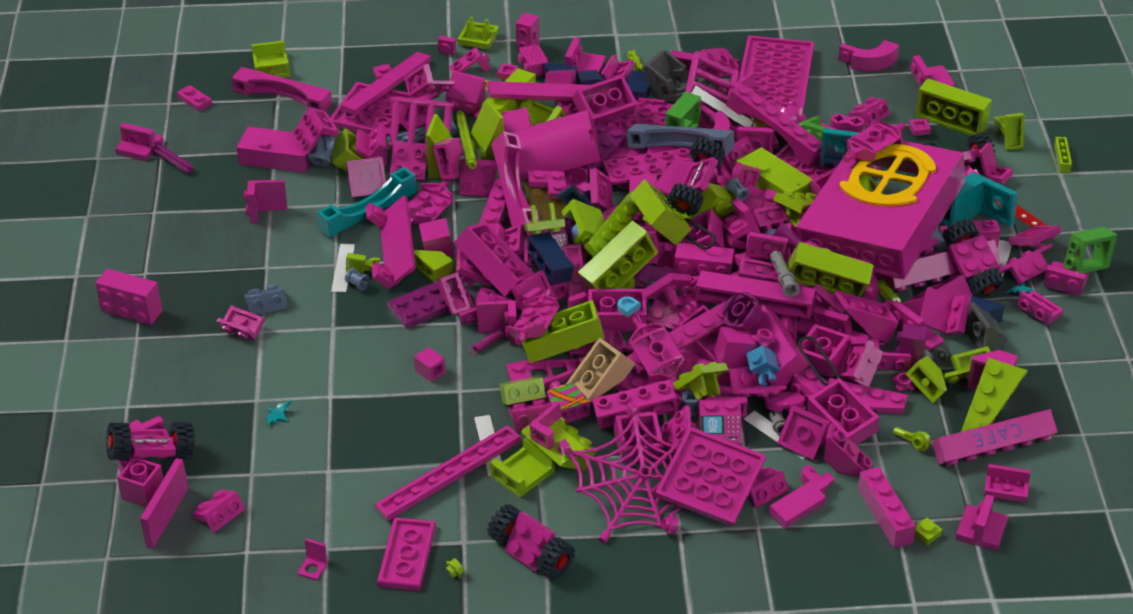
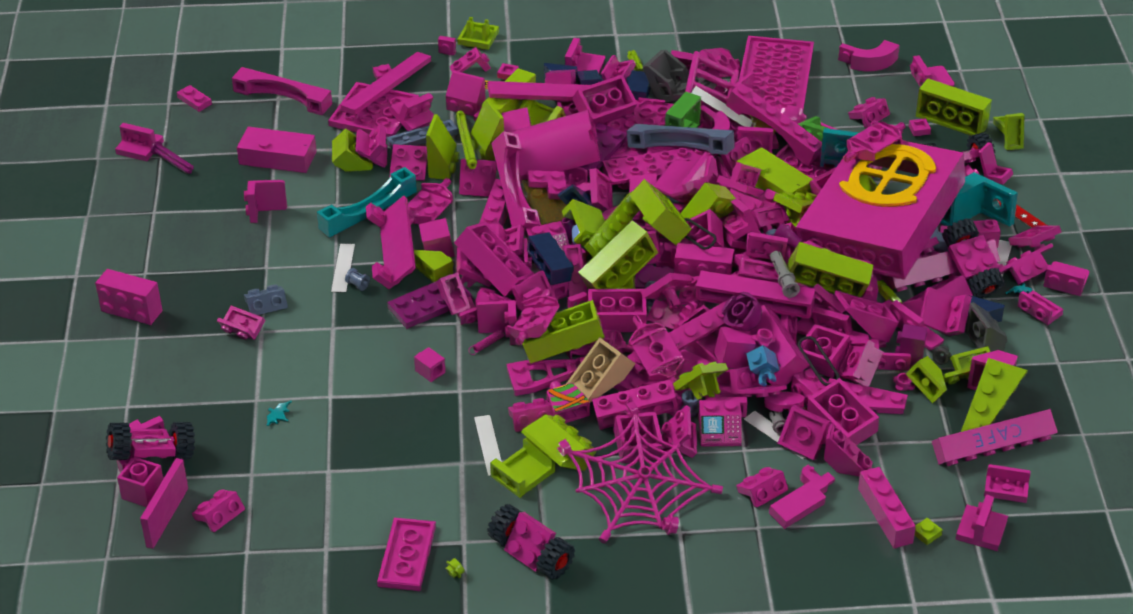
lime panel [252,41,290,78] -> none
dark pink bracket [292,107,339,155] -> none
dark pink bracket [298,539,328,580] -> none
sand blue animal [308,135,335,168] -> none
dark pink bracket [346,157,386,197] -> none
lime plate [346,253,380,274] -> none
dark pink plate [375,425,521,521] -> none
dark pink bar [387,97,454,147] -> none
dark pink bracket [404,64,455,99] -> none
dark pink arch [433,138,464,180] -> none
lime brick [499,376,546,405] -> none
dark pink brick [516,13,540,51] -> none
dark pink brick [518,43,550,77] -> none
lime plate [524,203,565,234] -> none
dark pink bracket [530,402,561,450] -> none
medium azure tile [617,297,641,317] -> none
dark pink plate [655,426,766,527] -> none
plate [667,137,725,216] -> none
sand blue bush [726,178,750,202] -> none
dark pink axle [830,114,864,133] -> none
lime plate [893,427,931,452] -> none
lime piece [1054,137,1072,173] -> none
bright green window [1063,227,1118,274] -> none

